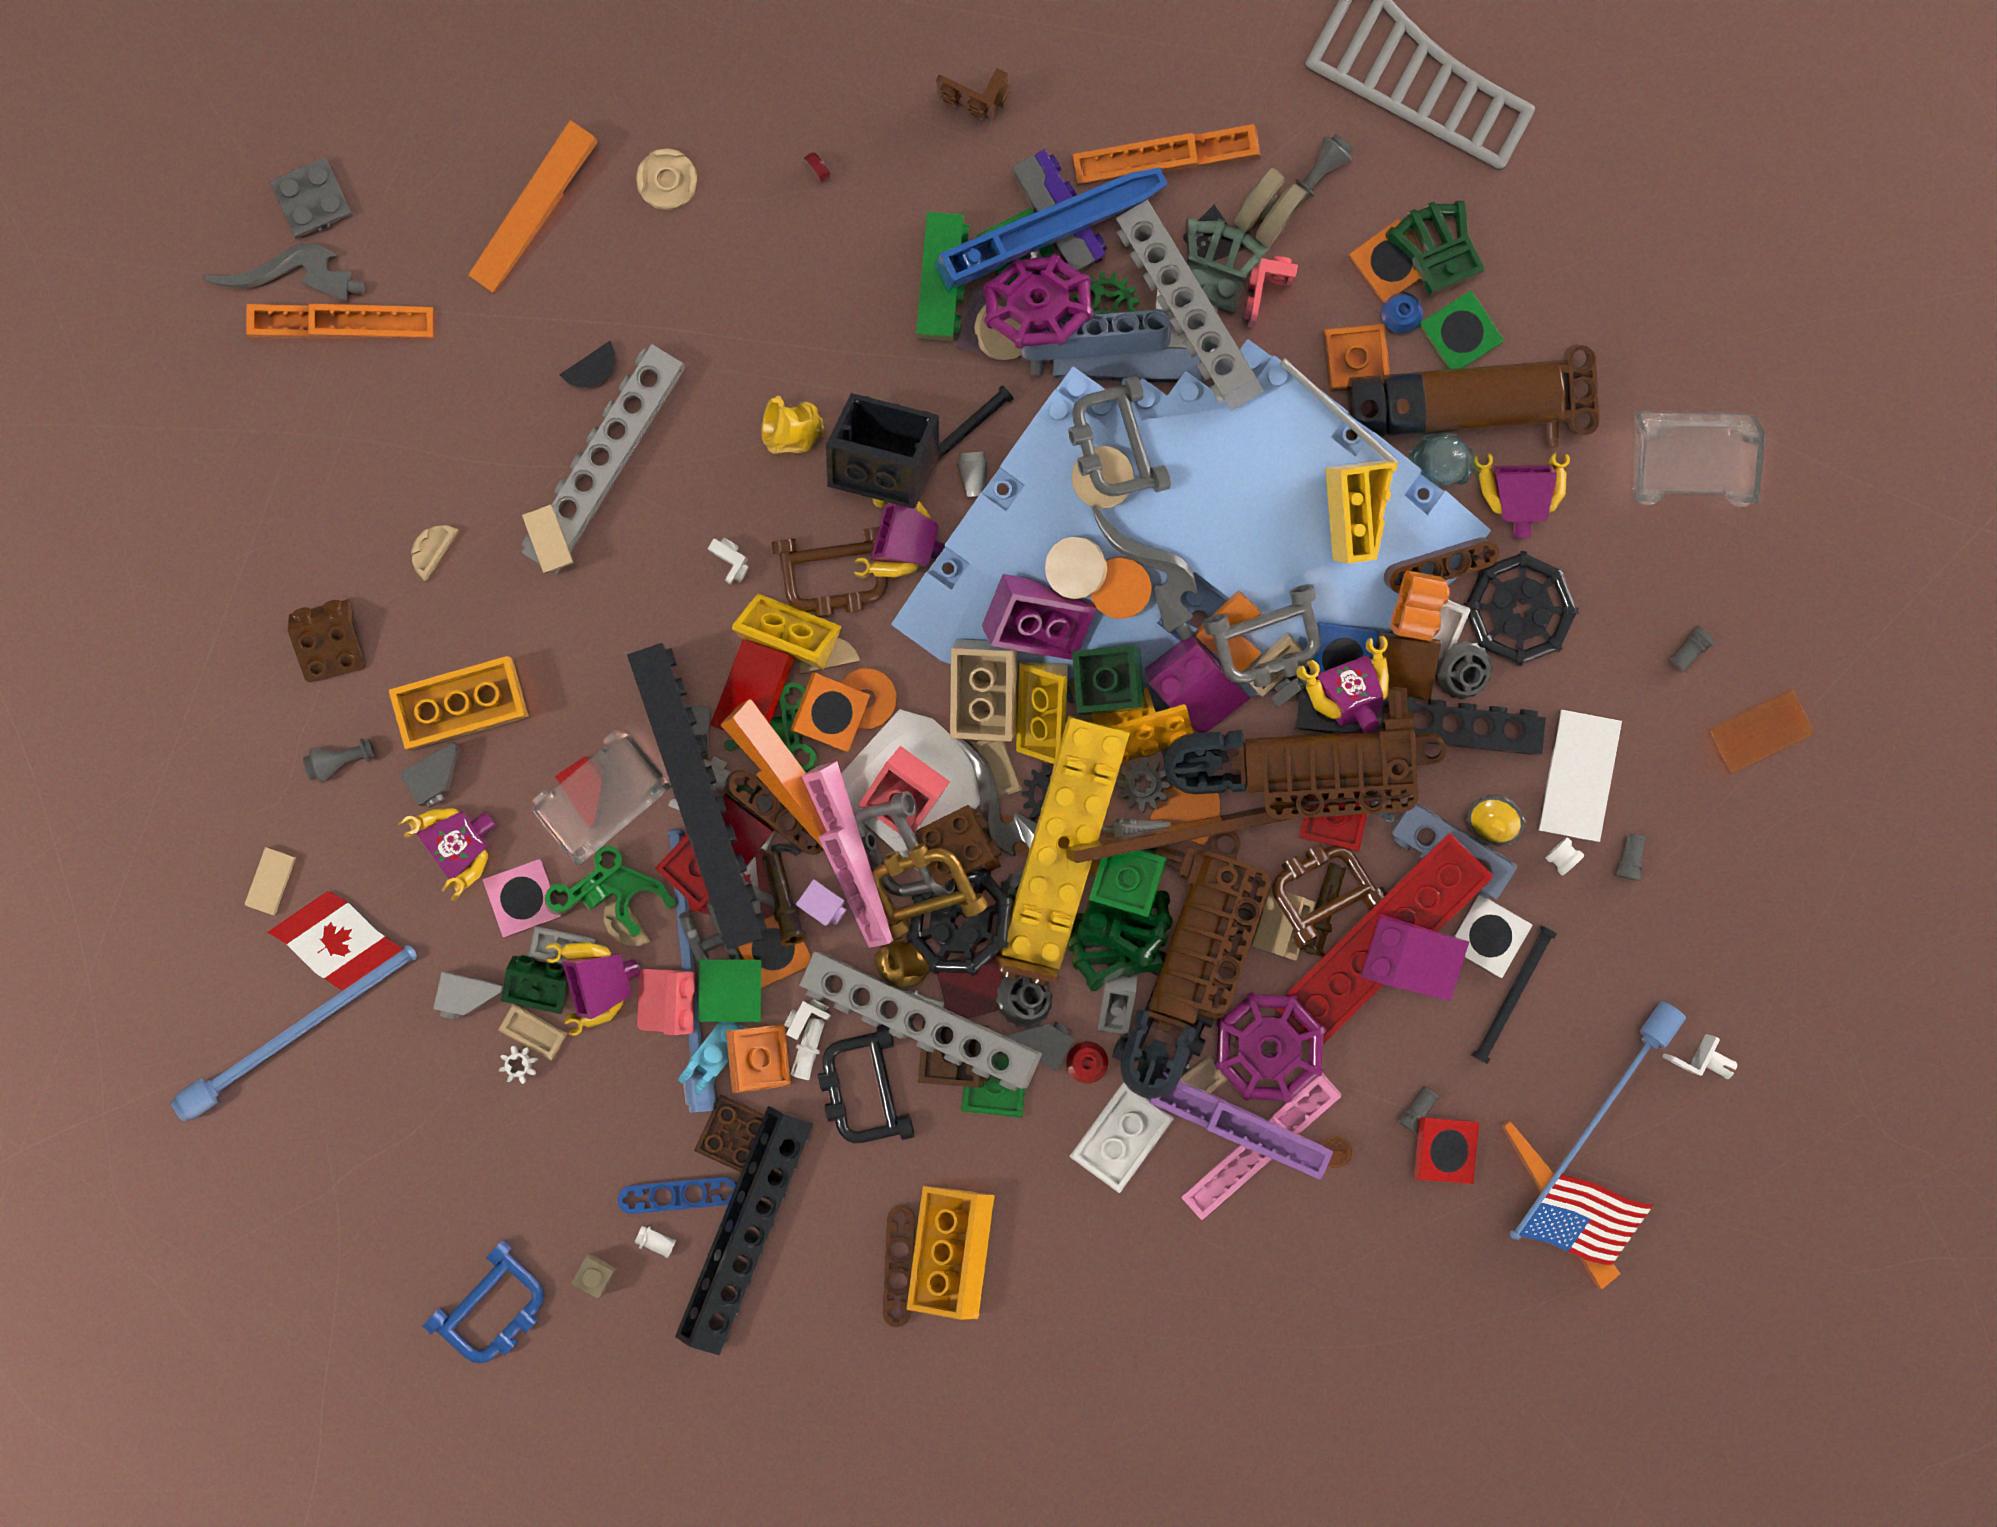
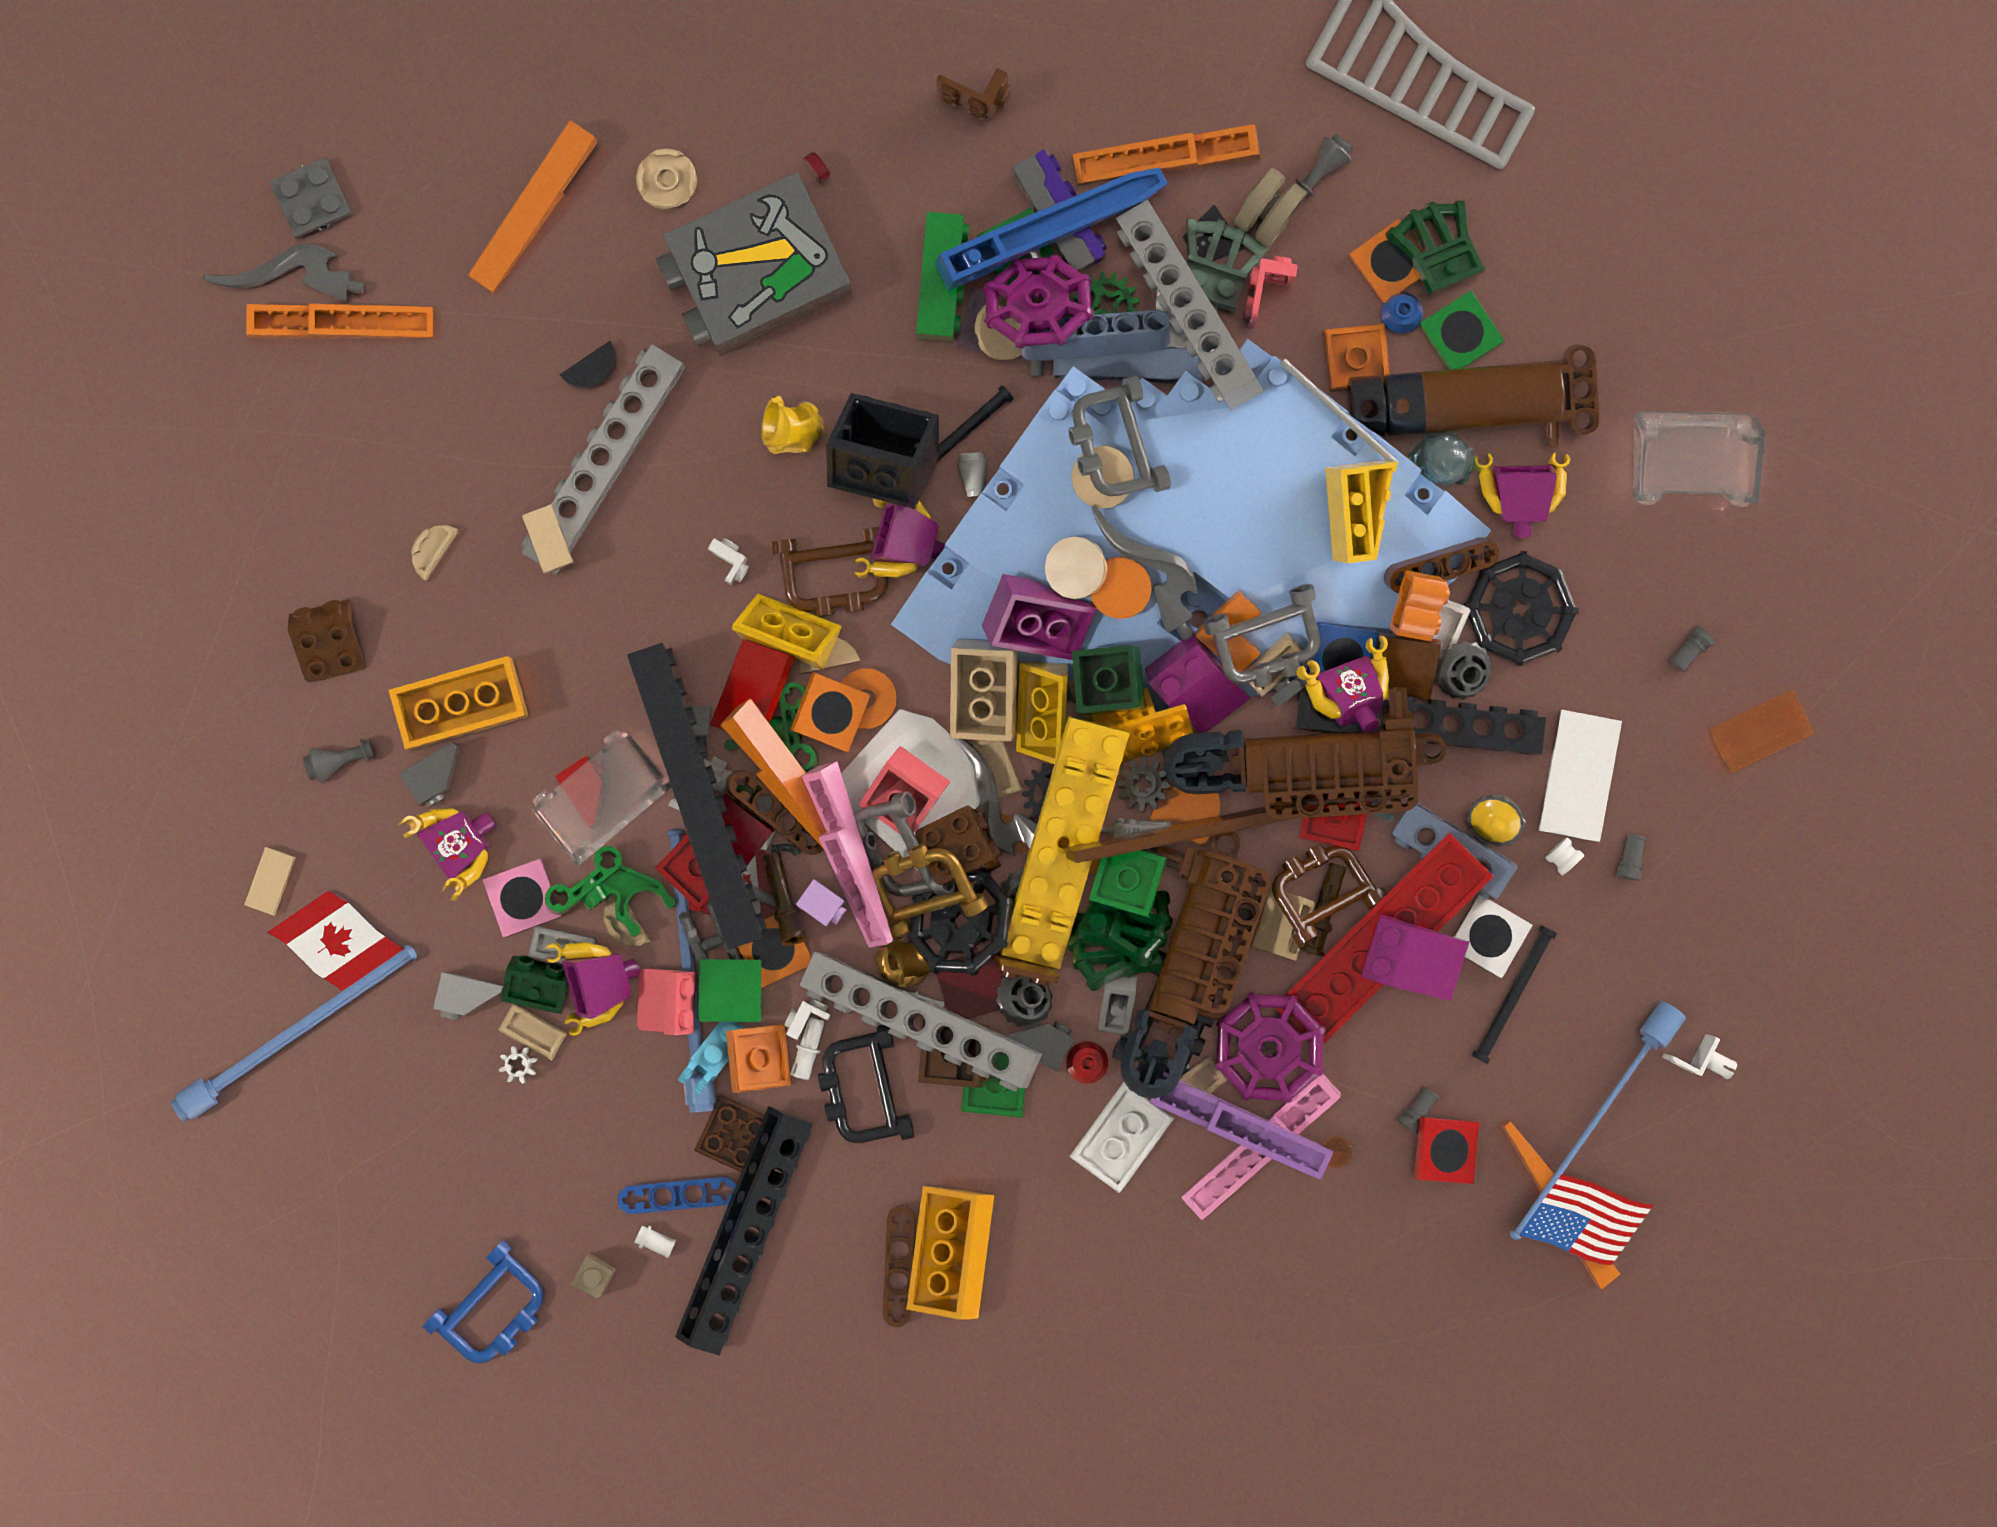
none -> dark grey brick [656,172,853,356]

